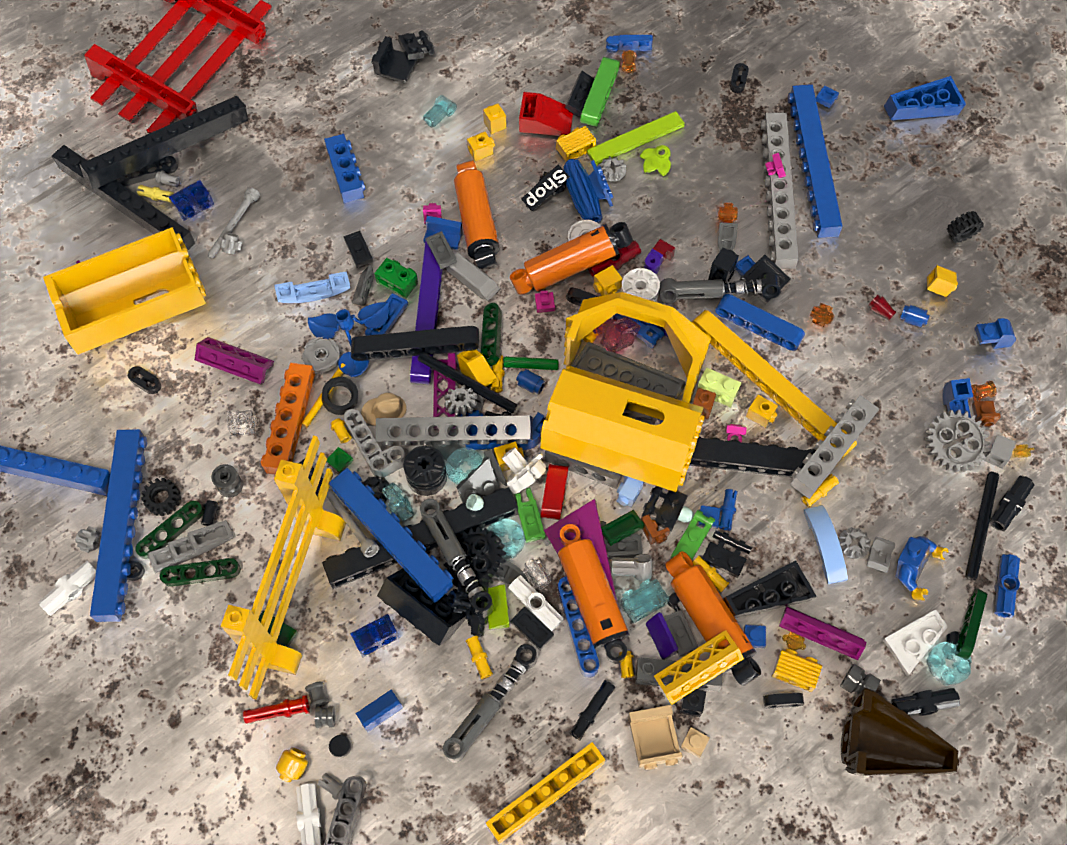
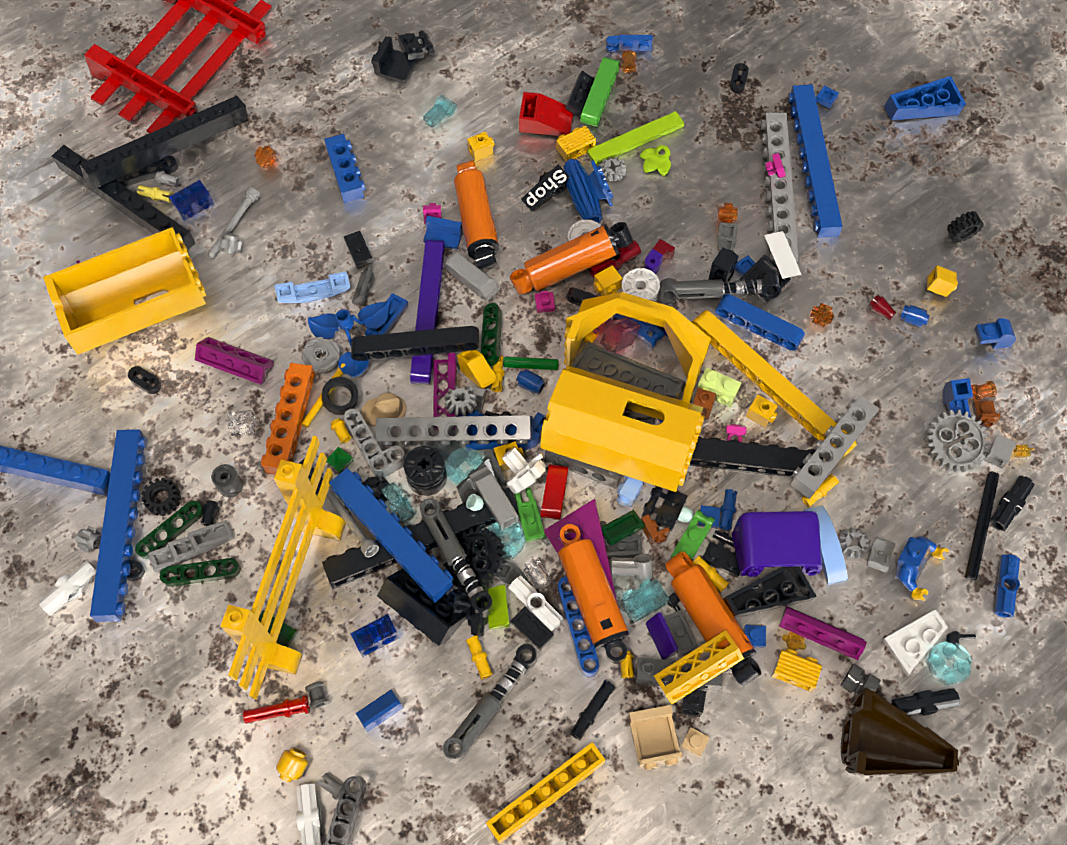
dark grey wheel [315,706,335,728] -> none
black tile [329,735,351,758] -> none
green brick [374,257,418,299] -> none
black axle [418,352,517,413] -> none
dark grey plate [425,231,457,269] -> none
yellow brick [483,103,506,135] -> none
black beam [763,693,804,709] -> none
dark green beam [955,588,988,660] -> none
none -> clear orange gear [254,146,277,167]
none -> light grey piece [469,466,519,530]
none -> dark purple windscreen [732,511,822,577]
none -> white sticker [764,231,801,279]

